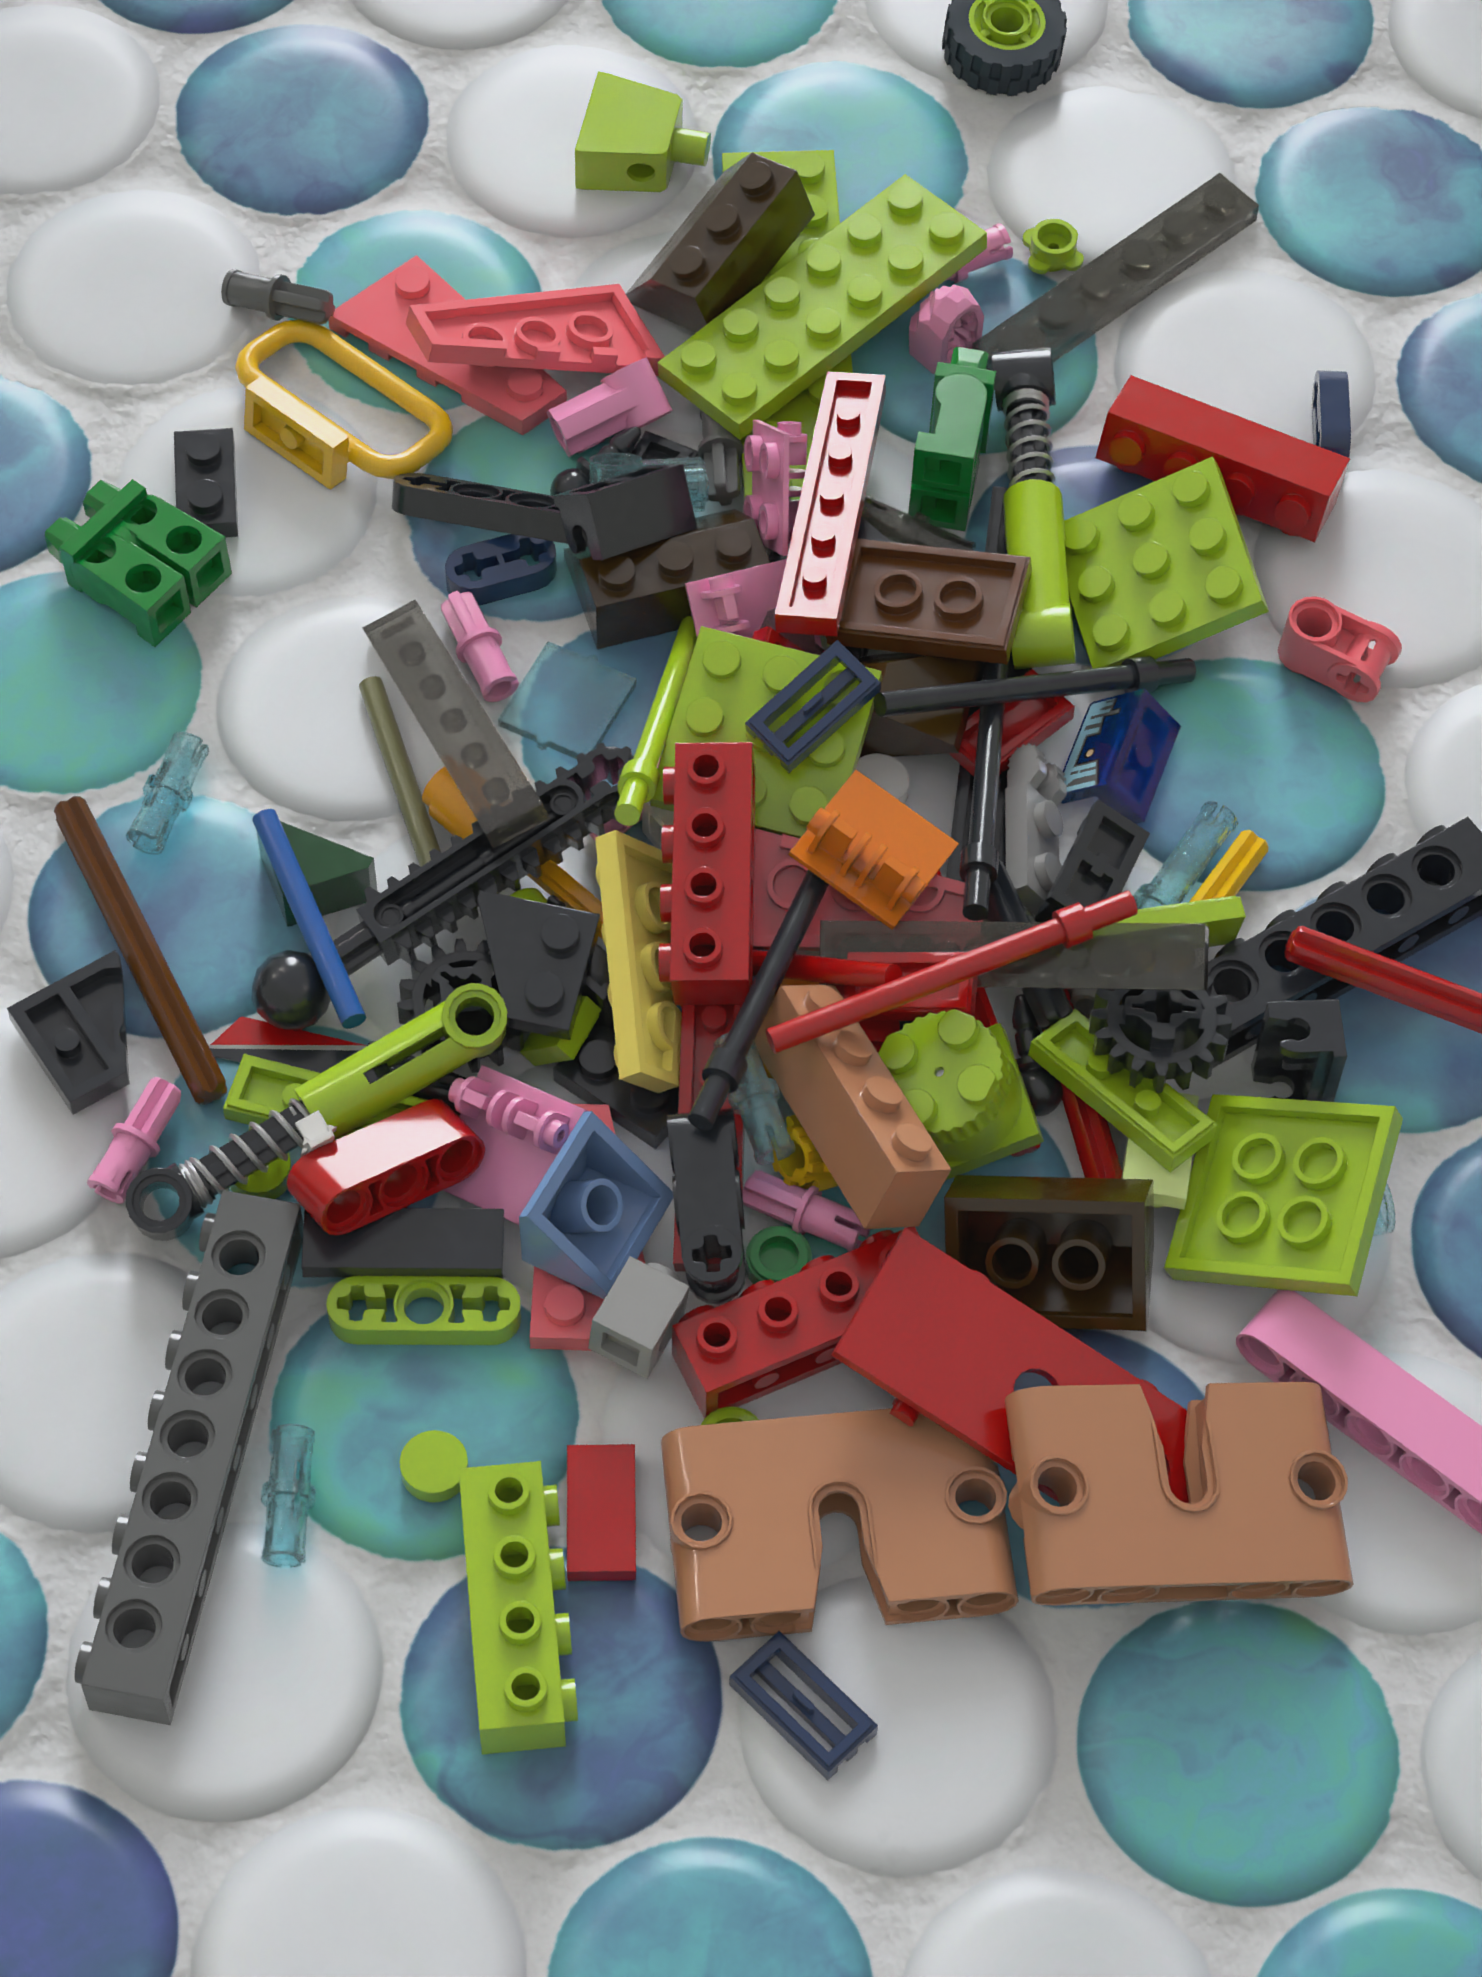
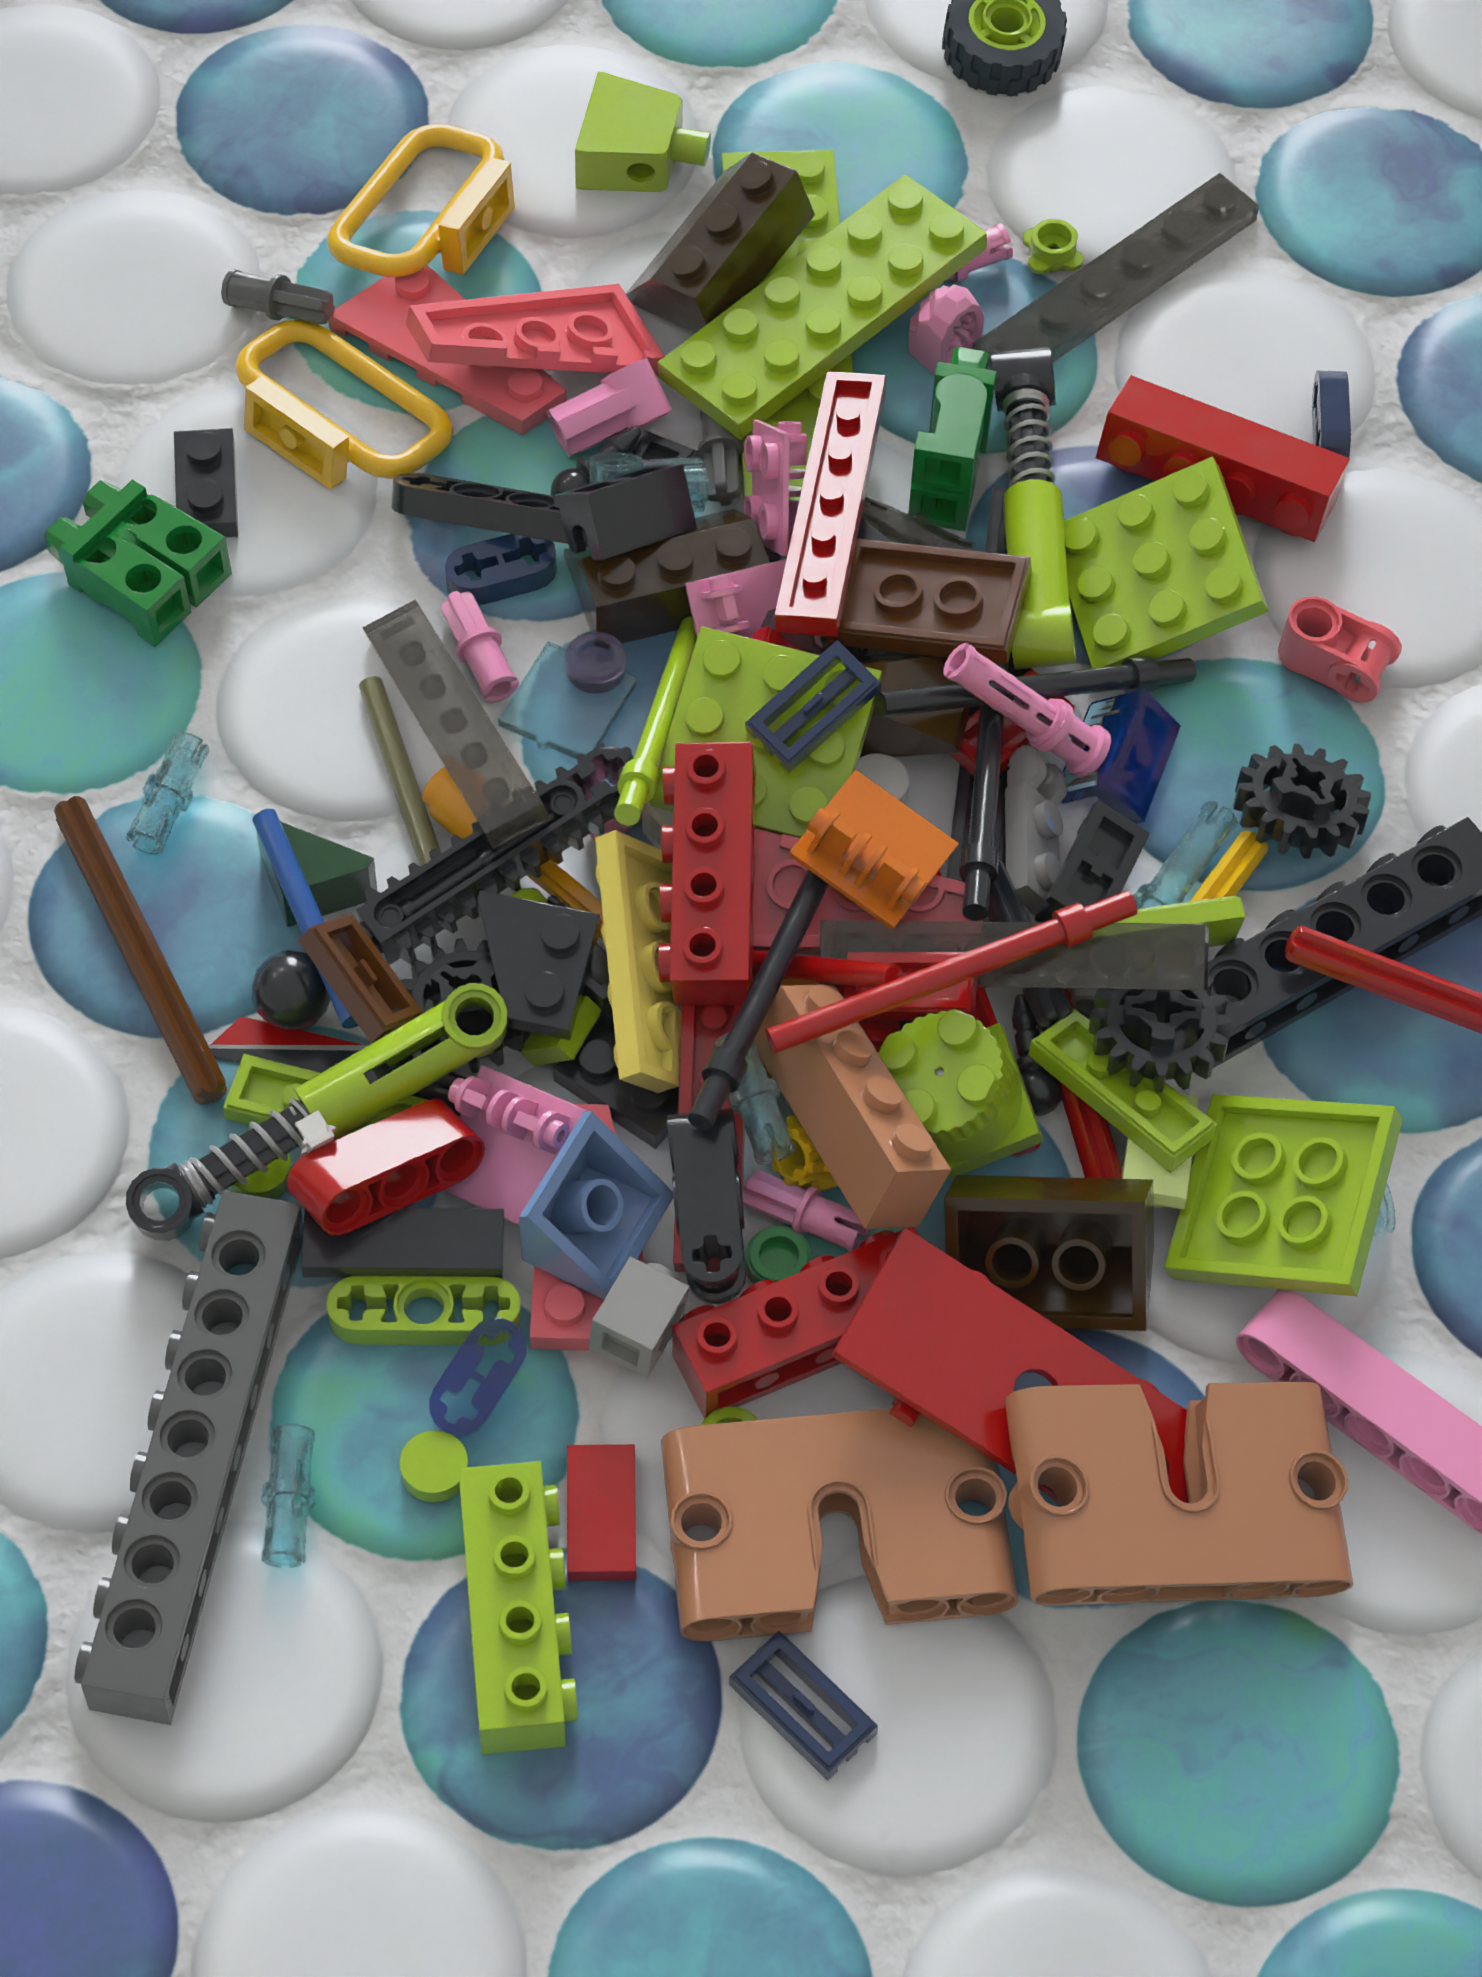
black wing [7,950,130,1115] -> none
bright pink axle [87,1077,181,1204] -> none
black hinge [1251,999,1347,1102] -> none
none -> reddish brown tile [298,913,423,1044]
none -> yellow bar [327,124,515,278]
none -> clear blue beam [429,1318,526,1438]
none -> clear purple tile [565,632,626,694]
none -> bright pink pin [944,643,1111,778]
none -> black gear [1233,744,1371,859]

